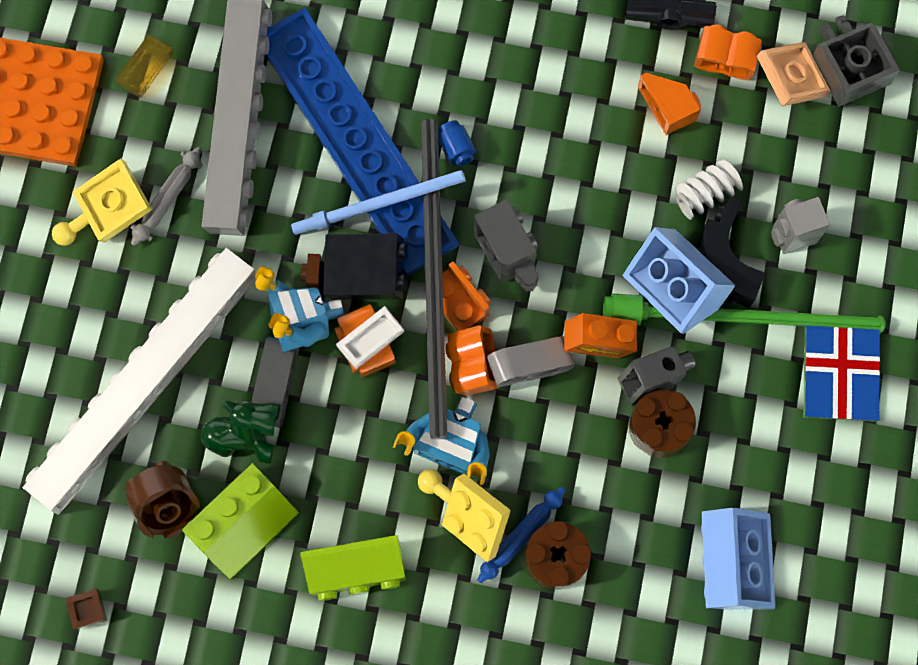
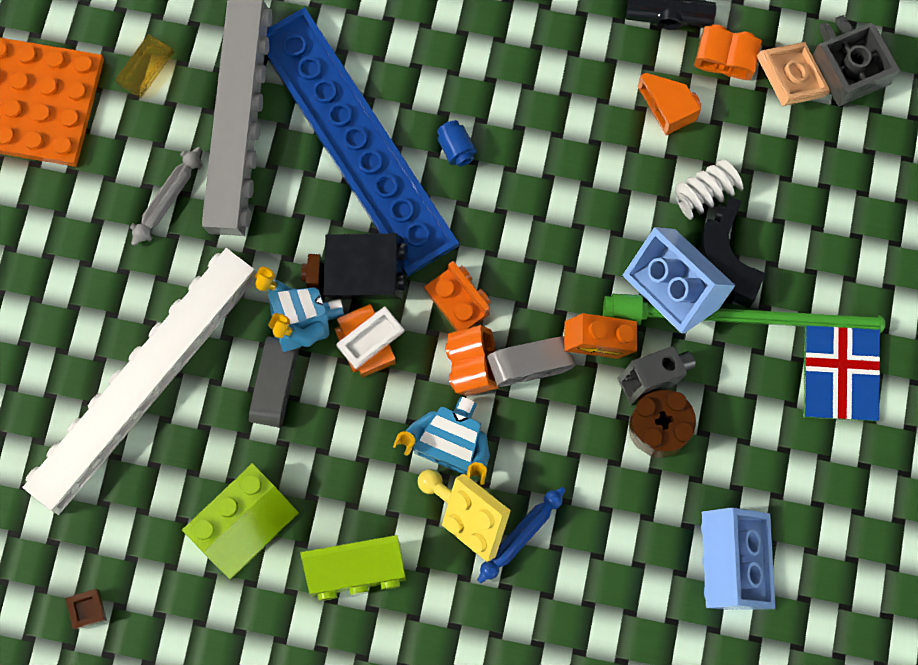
light yellow plate [52,159,152,246] -> none
reddish brown brick [125,461,199,538] -> none
dark green animal [200,400,281,464] -> none
light blue bar [291,170,466,235] -> none
dark grey axle [421,119,447,440] -> none
dark grey hinge [474,199,539,292] -> none
reddish brown brick [525,521,591,590] -> none
light grey brick [771,197,830,254] -> none

